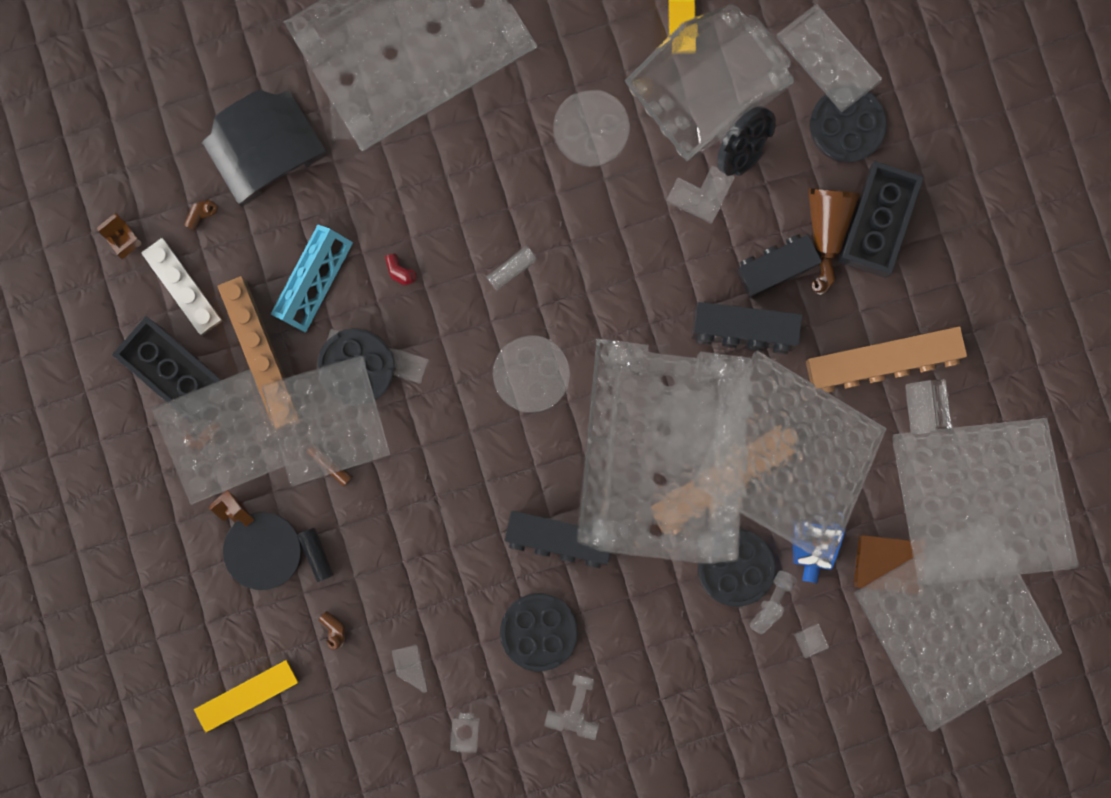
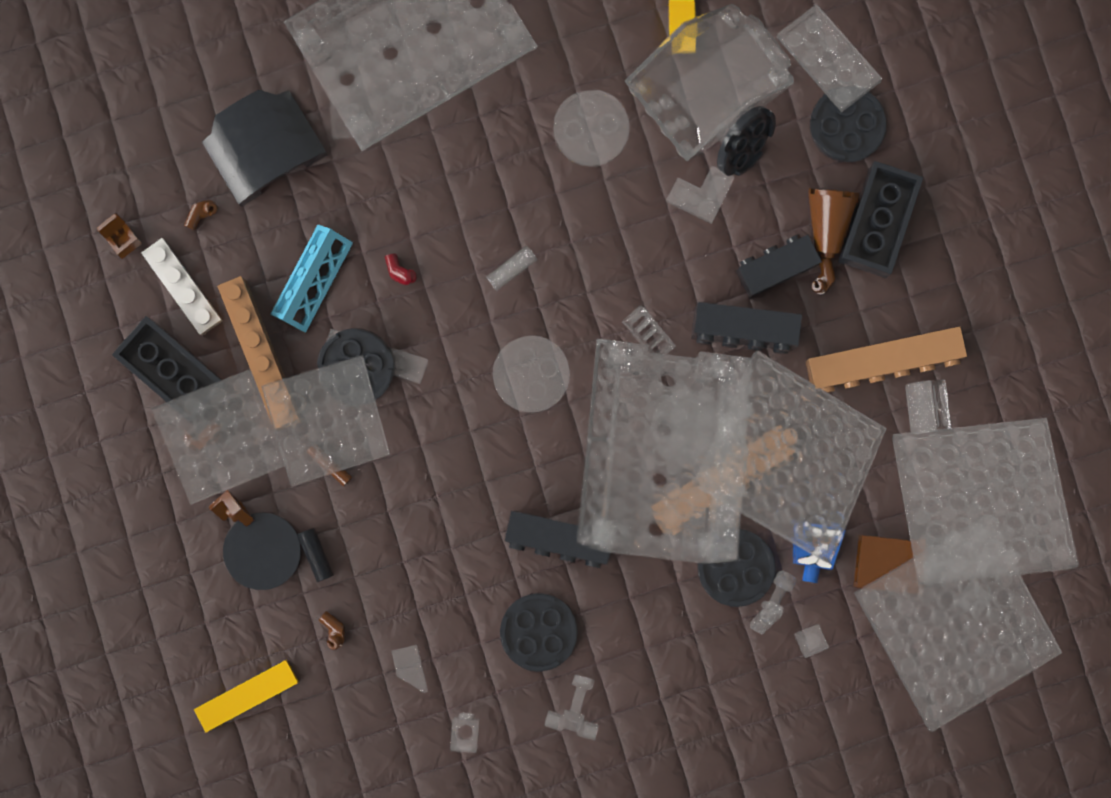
none -> clear slope [622,306,676,363]

